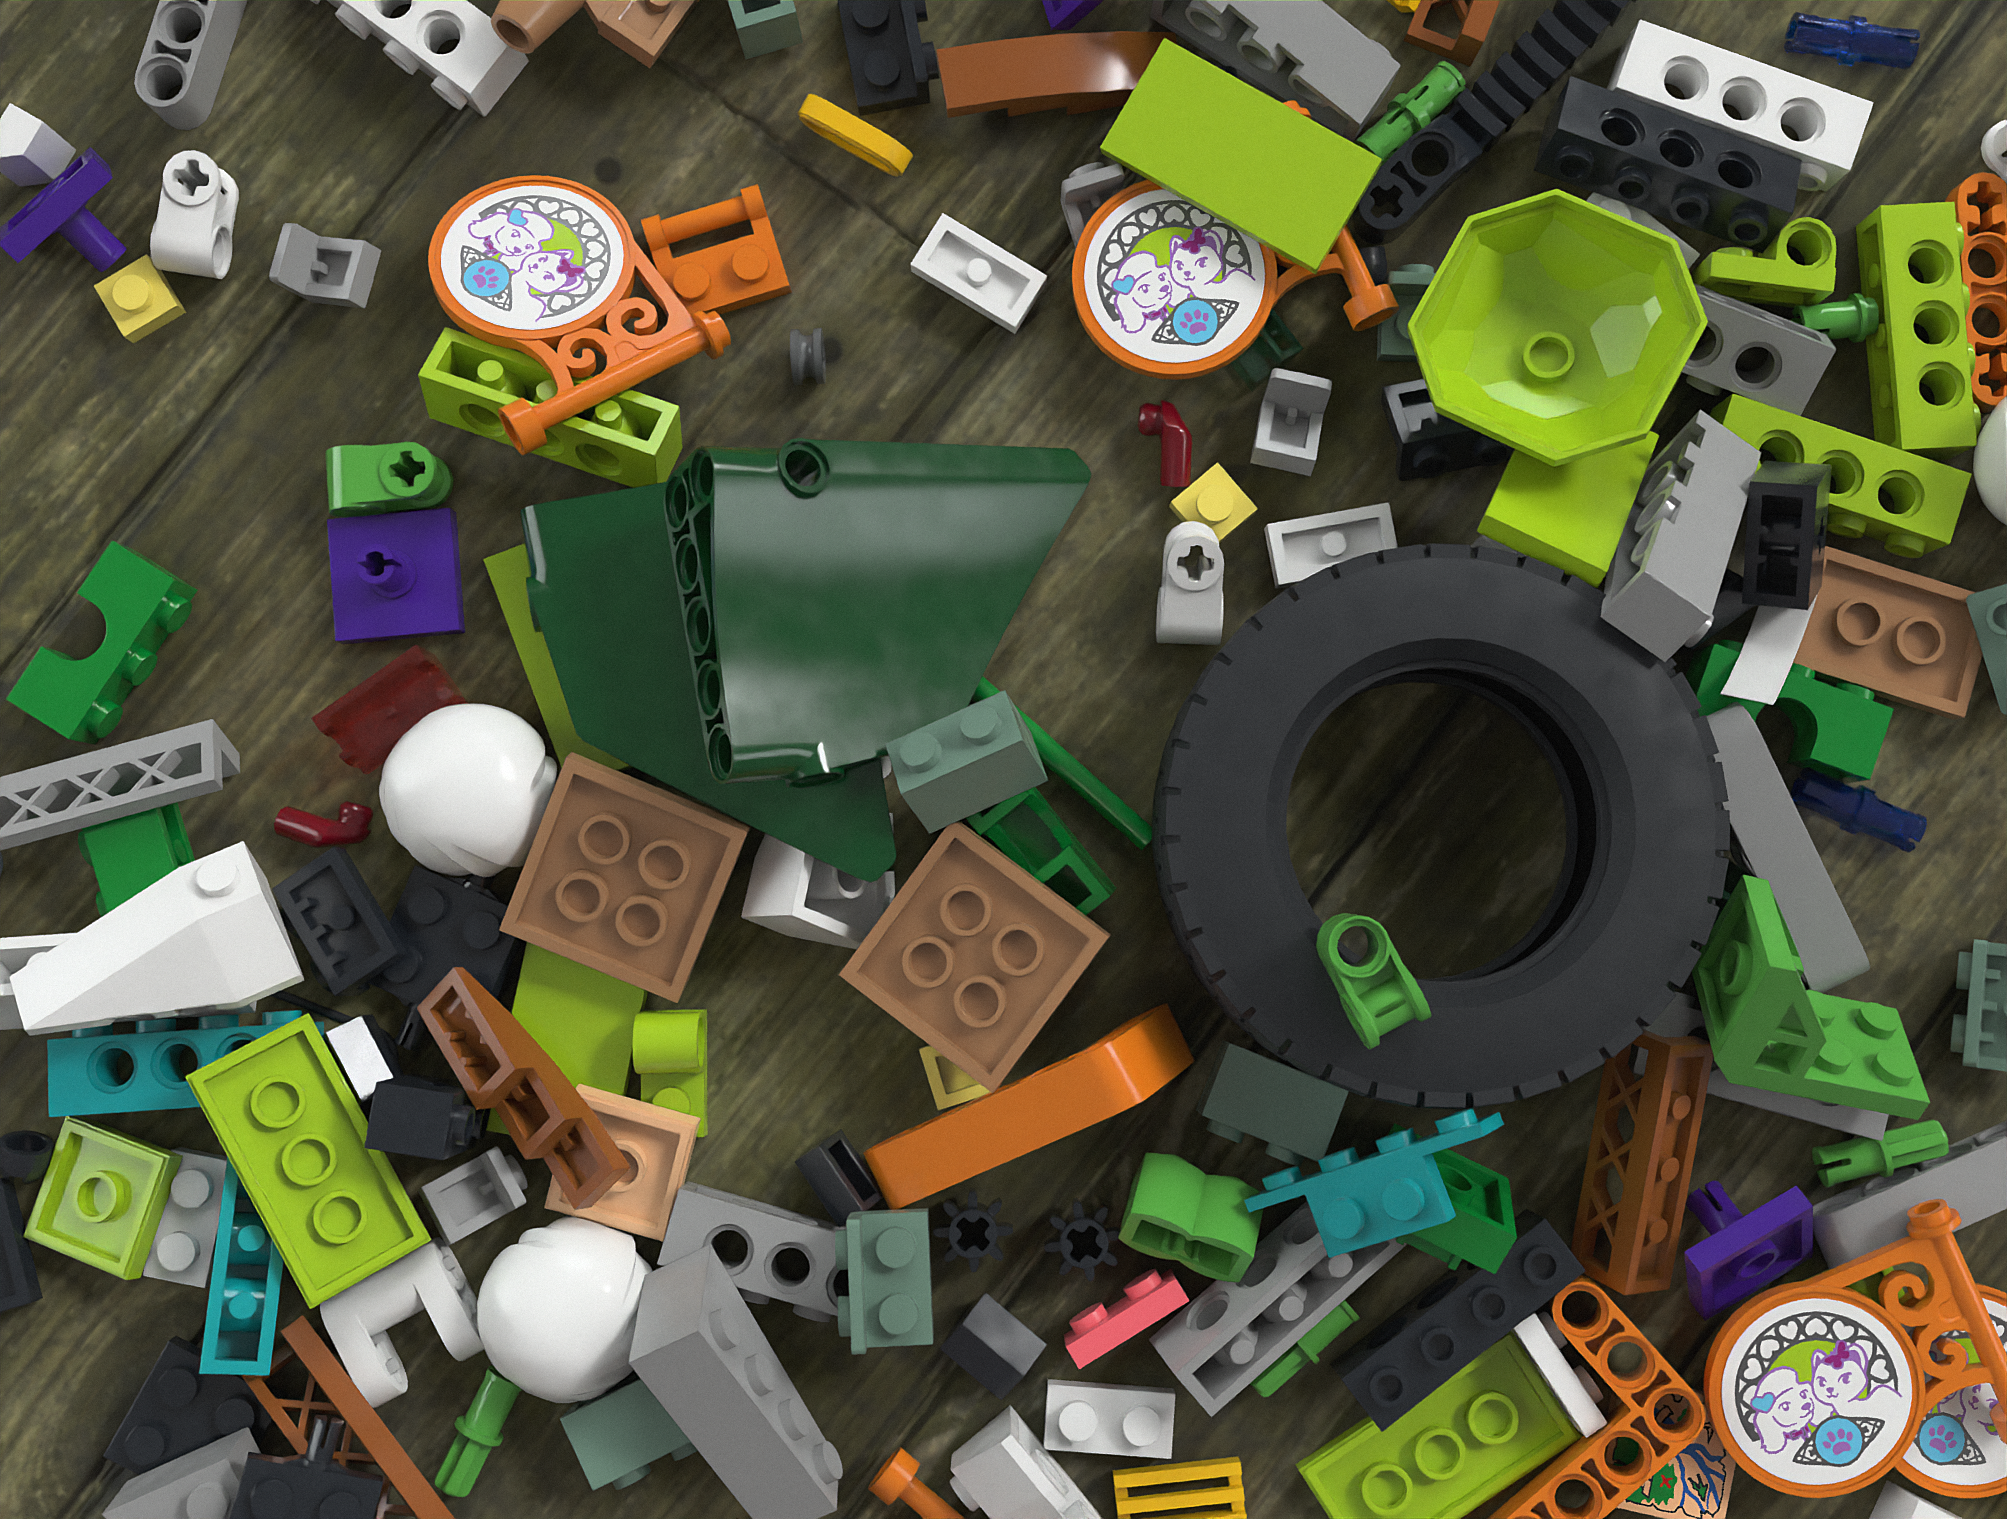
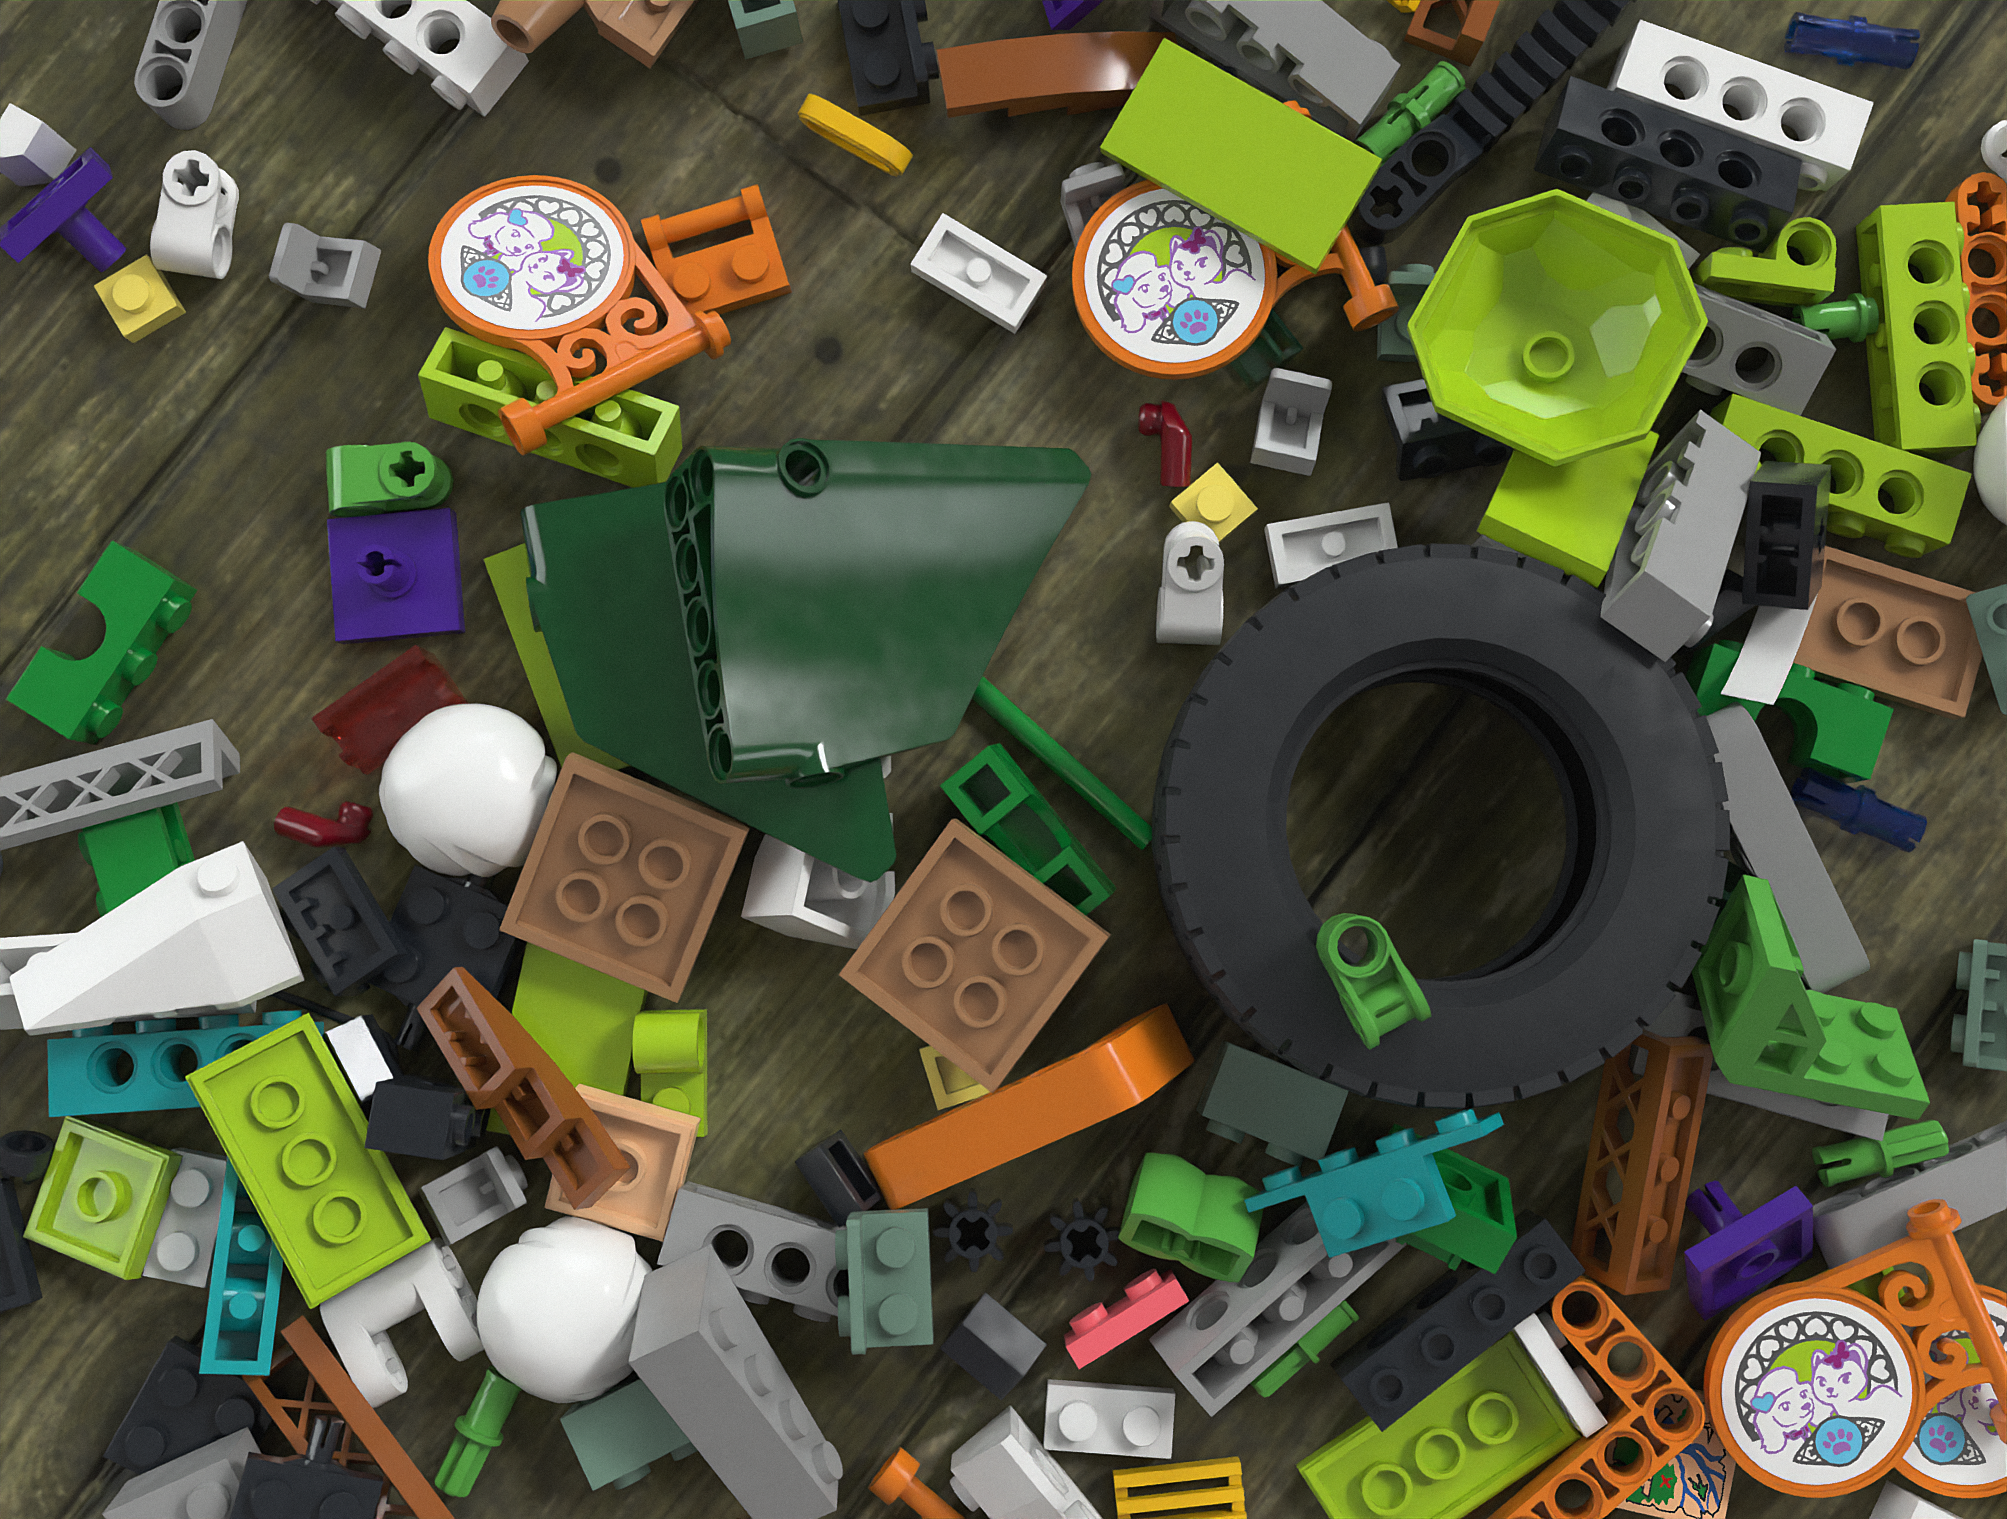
dark grey bush [790,328,826,385] -> none
sand green brick [886,690,1048,833] -> none

